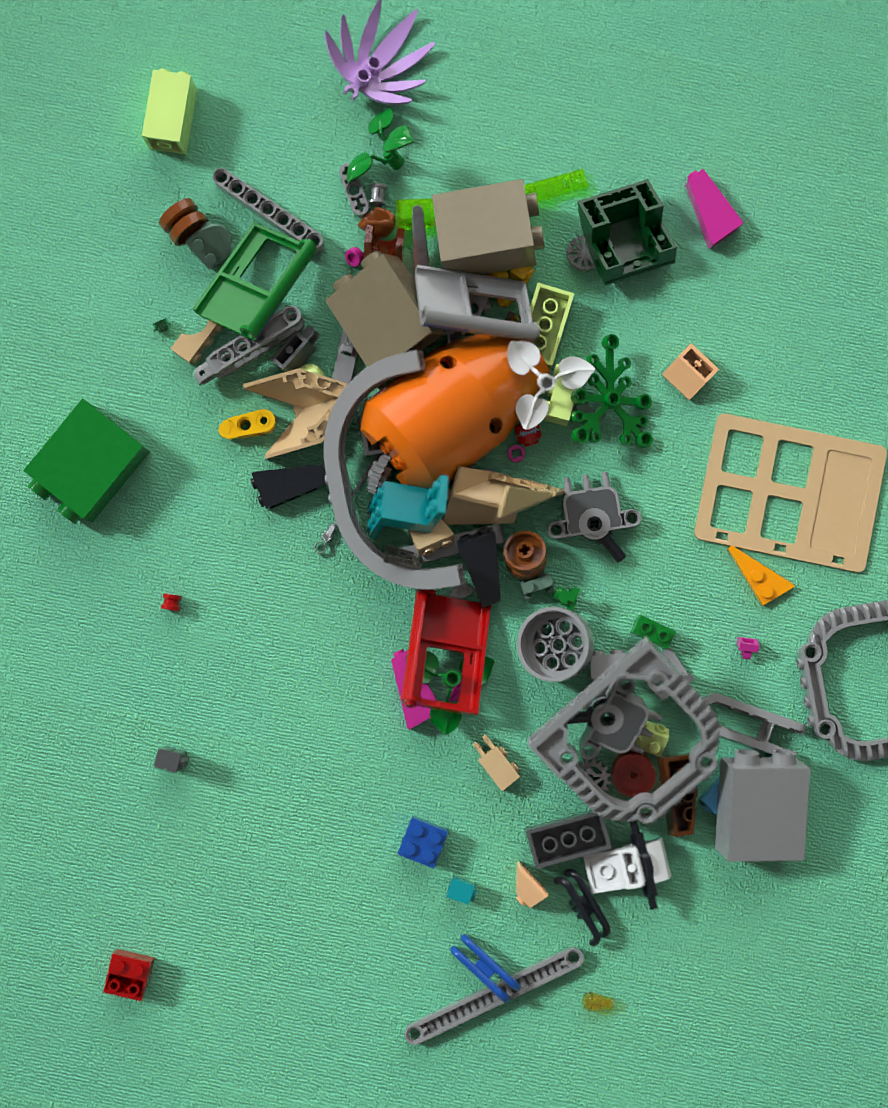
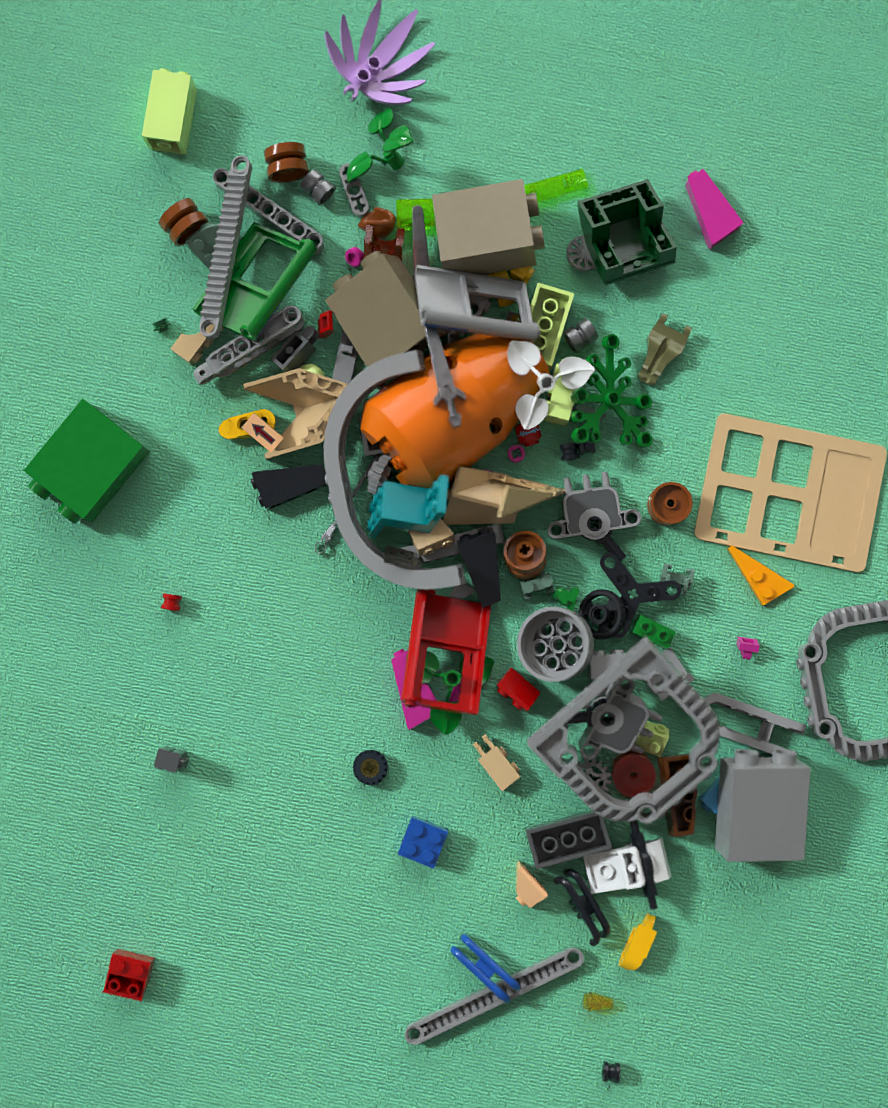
light grey bush [369,183,387,207] -> none
teal brick [446,876,477,905] -> none
light nougat slope [662,343,719,400] -> none
none -> light grey gear [199,155,252,339]
none -> light nougat tile [242,413,284,453]
none -> dark orange wheel [264,142,309,183]
none -> flat silver wheel [300,169,336,205]
none -> red slope [317,310,333,339]
none -> black wheel [353,750,388,785]
none -> flat silver sword [425,326,466,429]
none -> red slope [496,667,541,711]
none -> black wheel [559,443,580,461]
none -> flat silver wheel [563,318,599,353]
none -> black wheel [578,436,595,455]
none -> black wheel [578,589,626,639]
none -> black piece [600,553,682,638]
none -> black wheel [602,1061,620,1083]
none -> yellow piece [618,913,657,970]
none -> olive animal [637,313,692,386]
none -> dark orange wheel [647,482,693,526]
none -> sand green piece [659,563,695,596]

